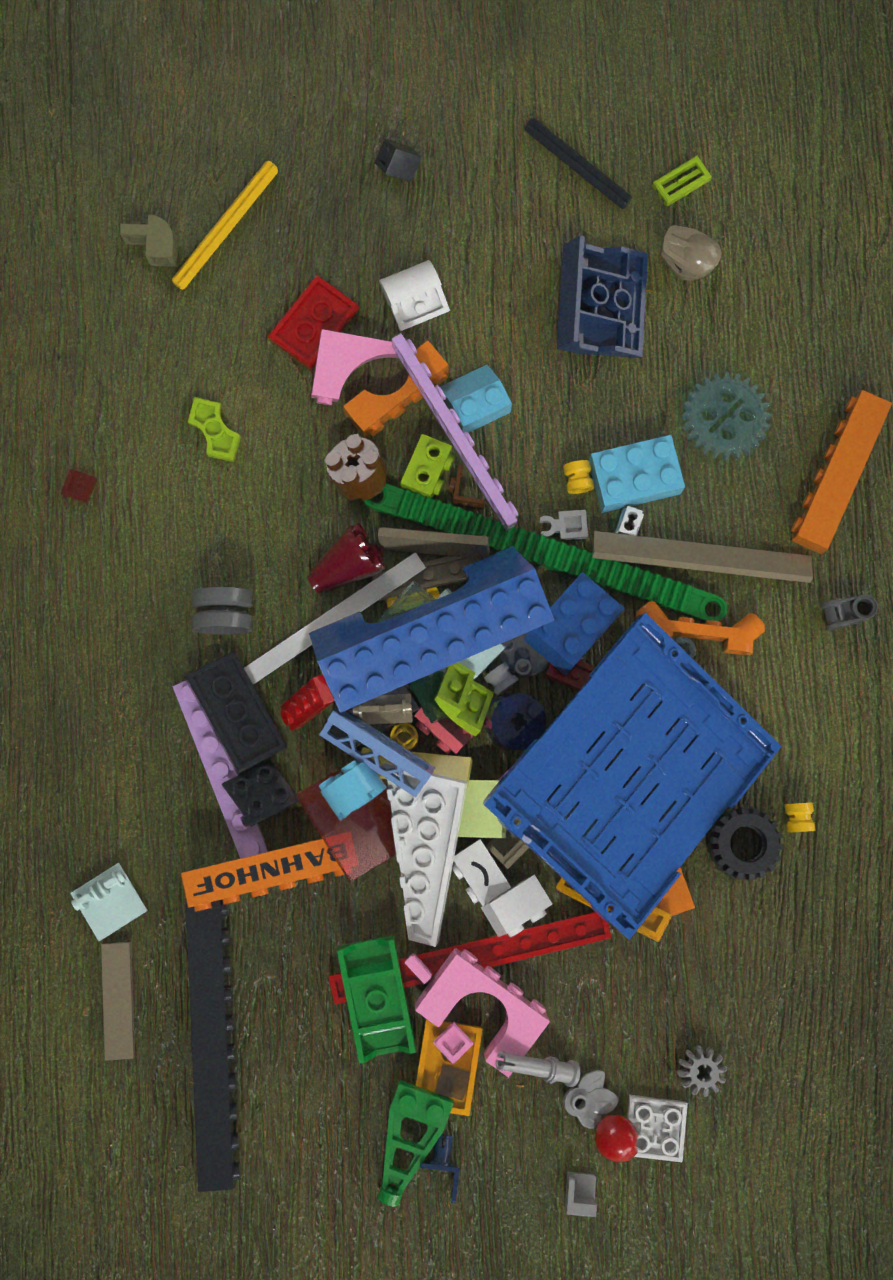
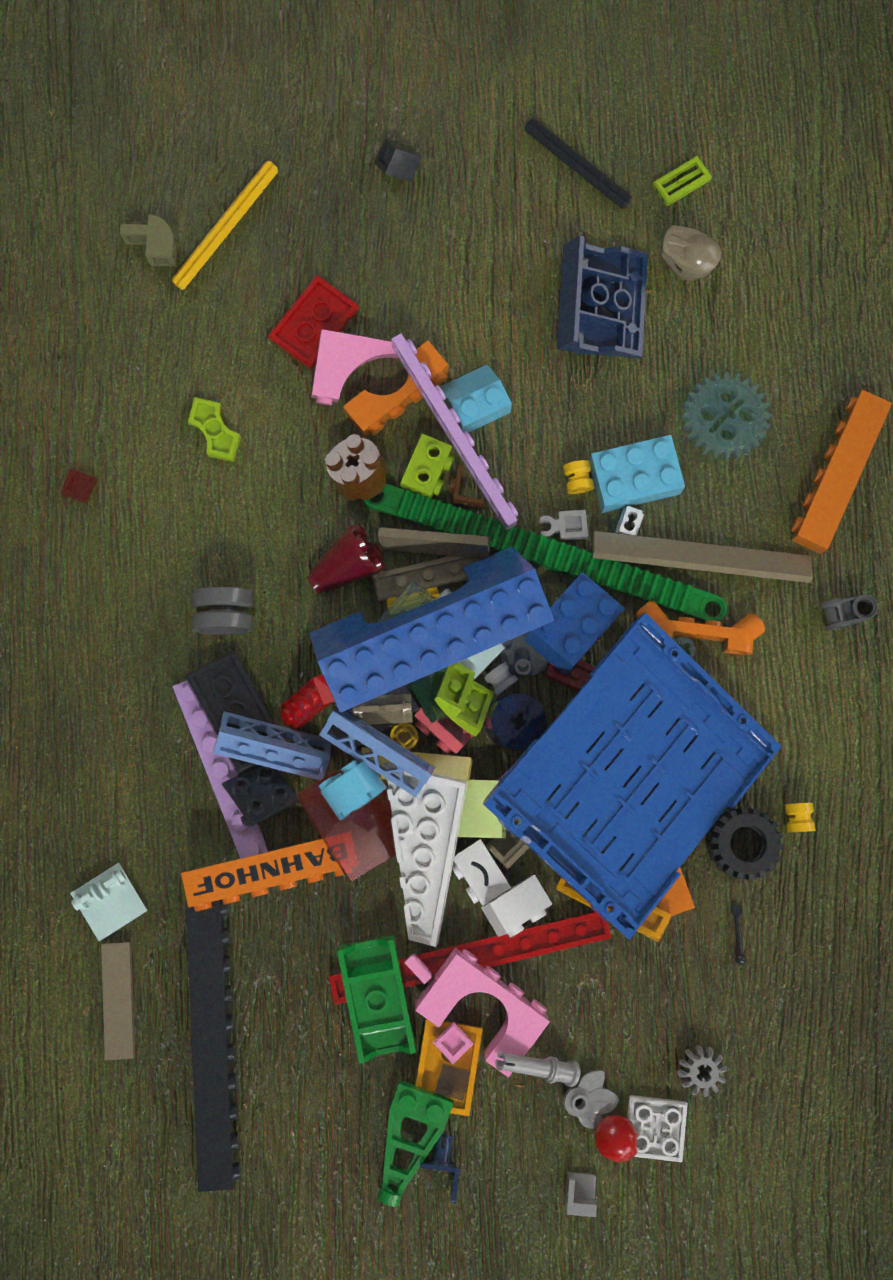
white sticker [244,552,426,684] -> none
white brick [379,260,450,331] -> none
none -> medium blue fence [213,711,331,781]
none -> black hinge [731,905,746,965]

